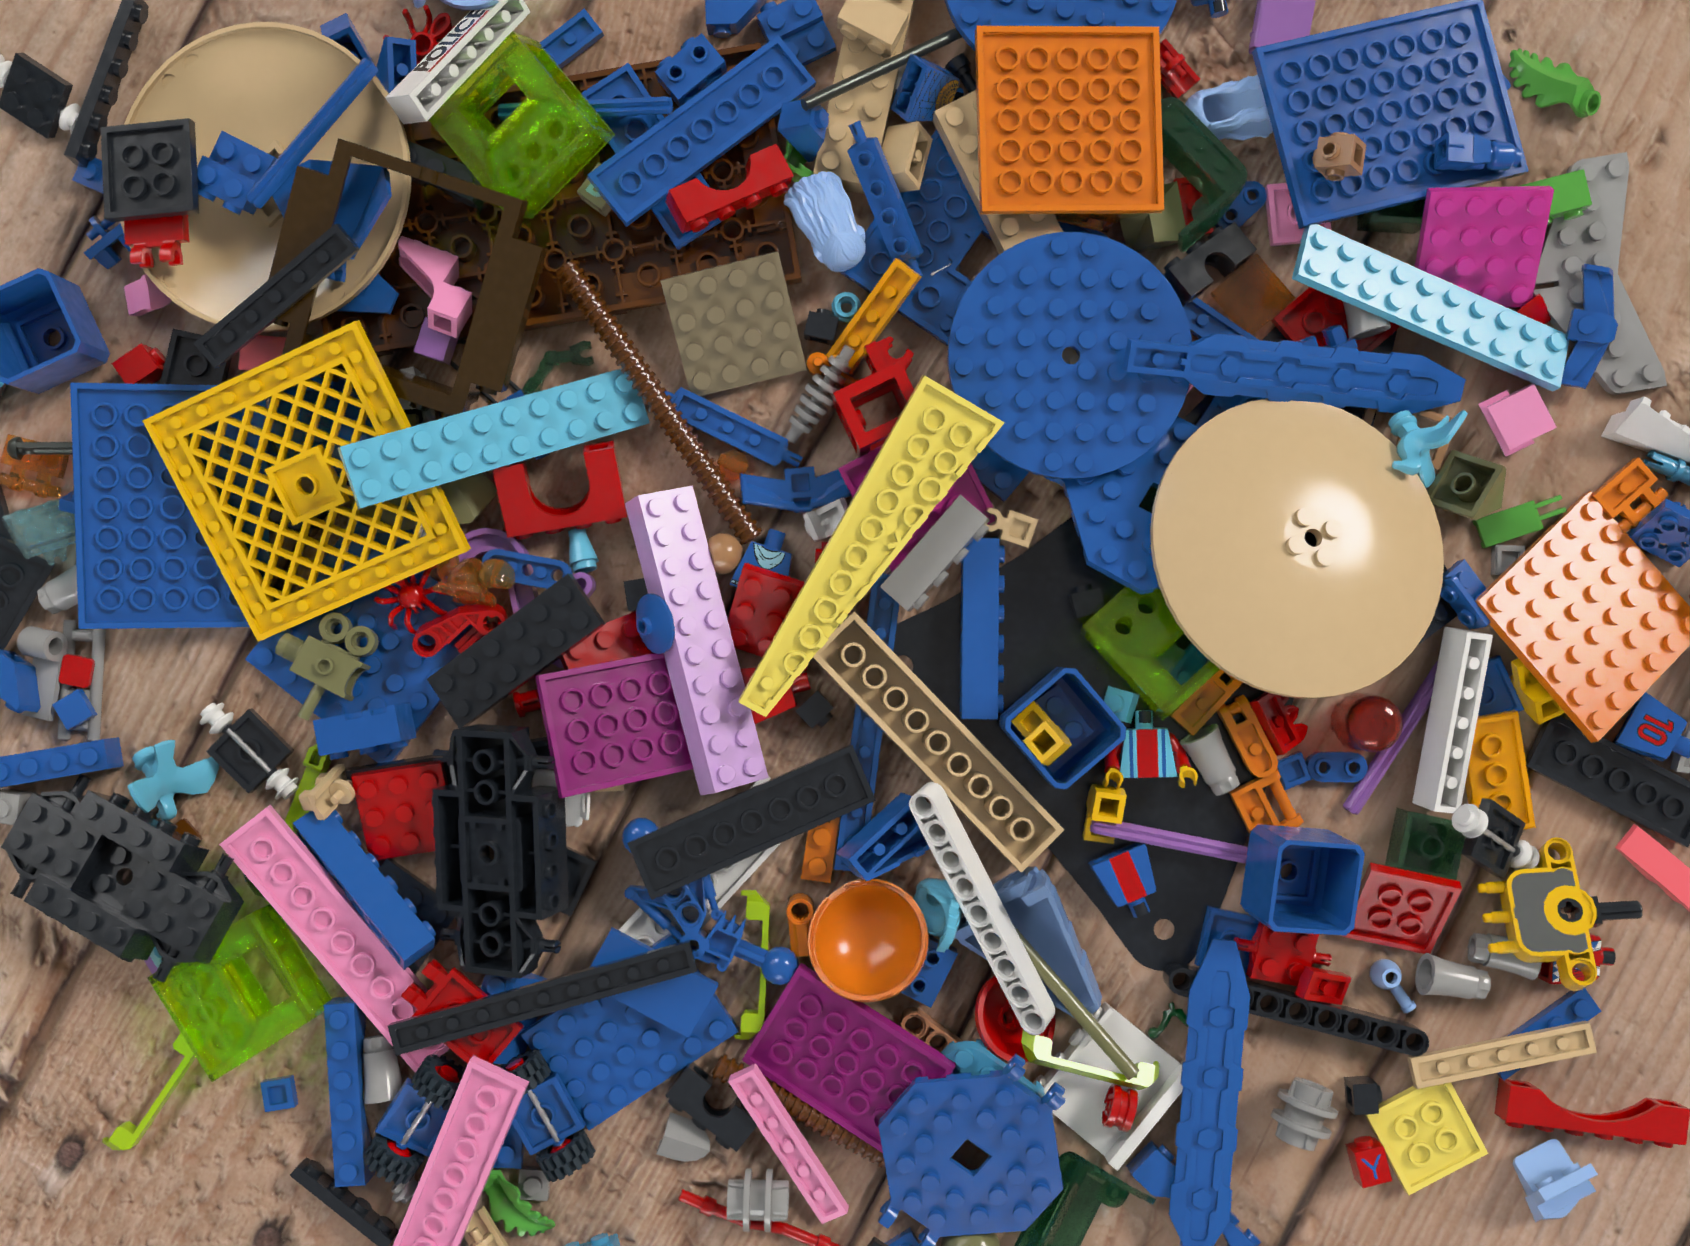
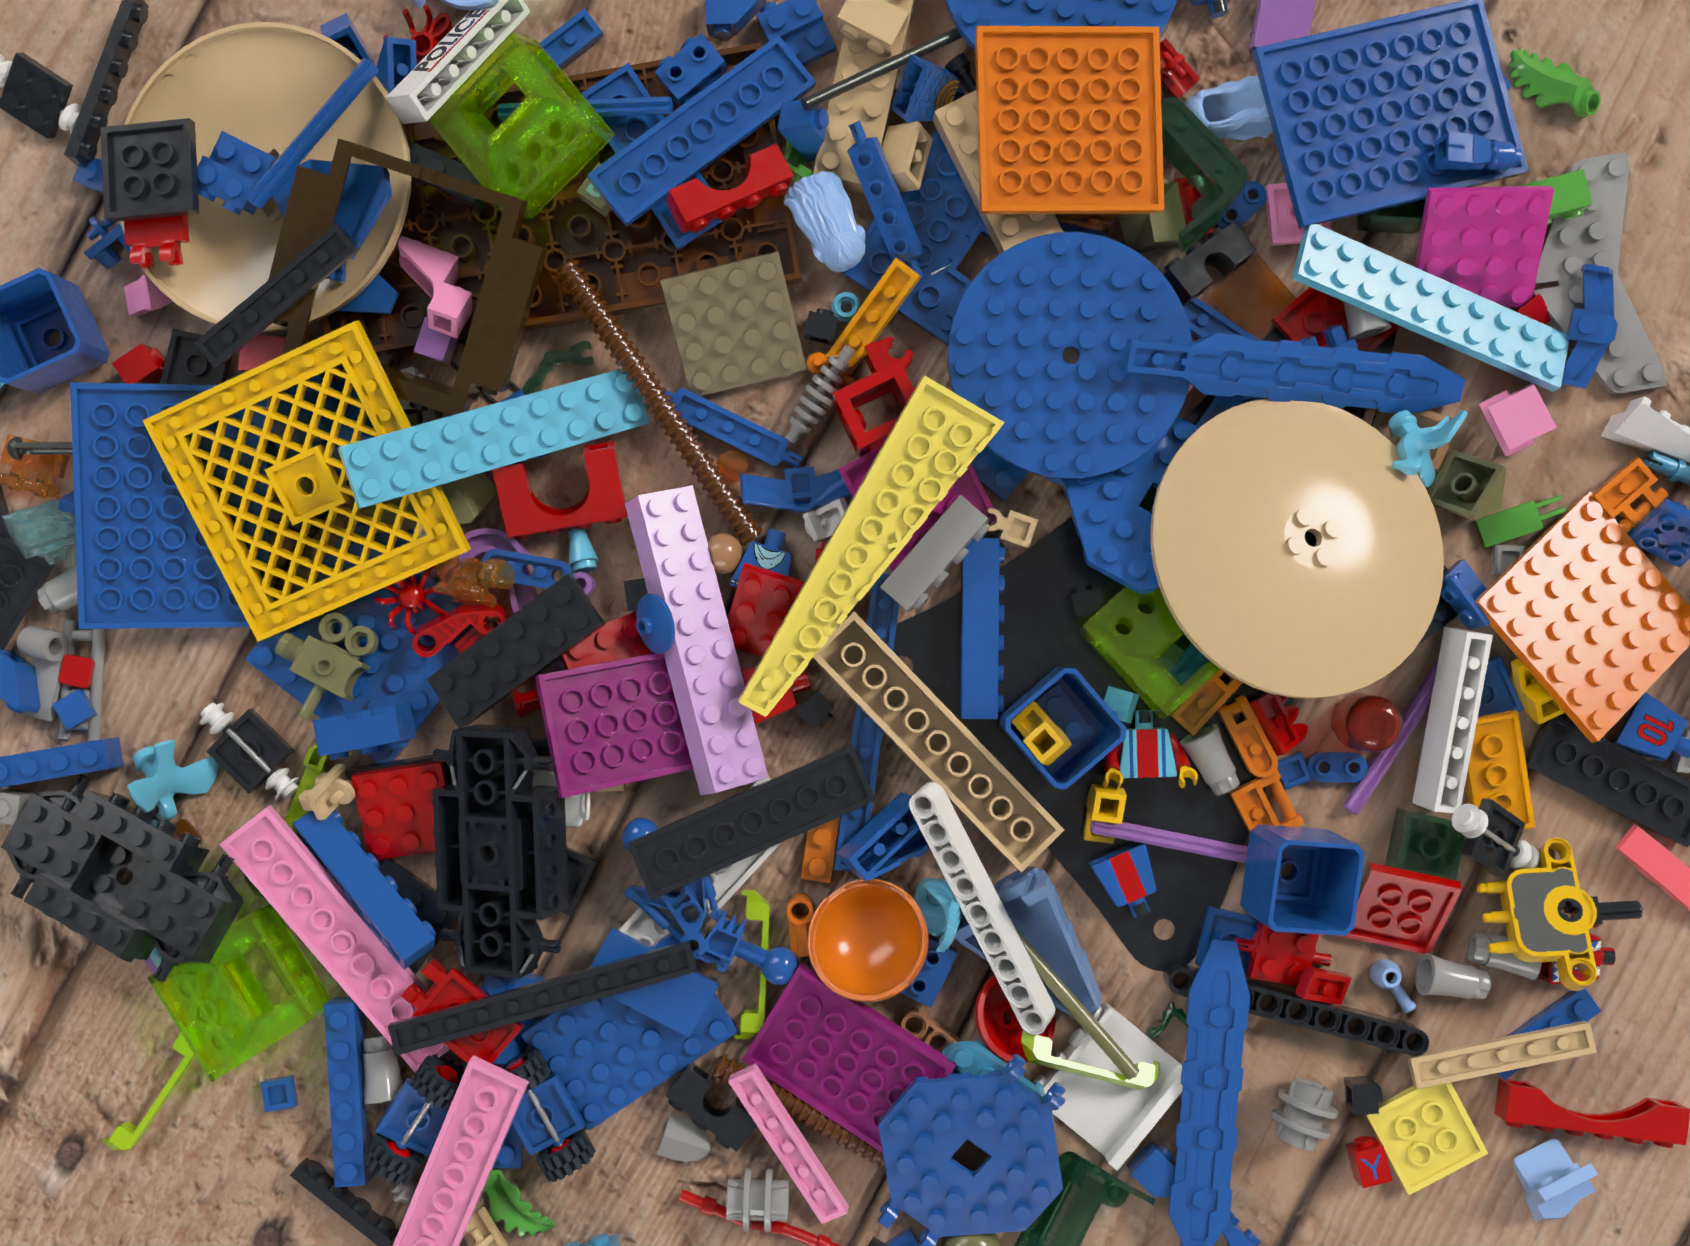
light grey plate [518,1166,550,1201] -> none
red wheel [1101,1084,1138,1133] -> none
medium nougat brick [1313,132,1366,181] -> none

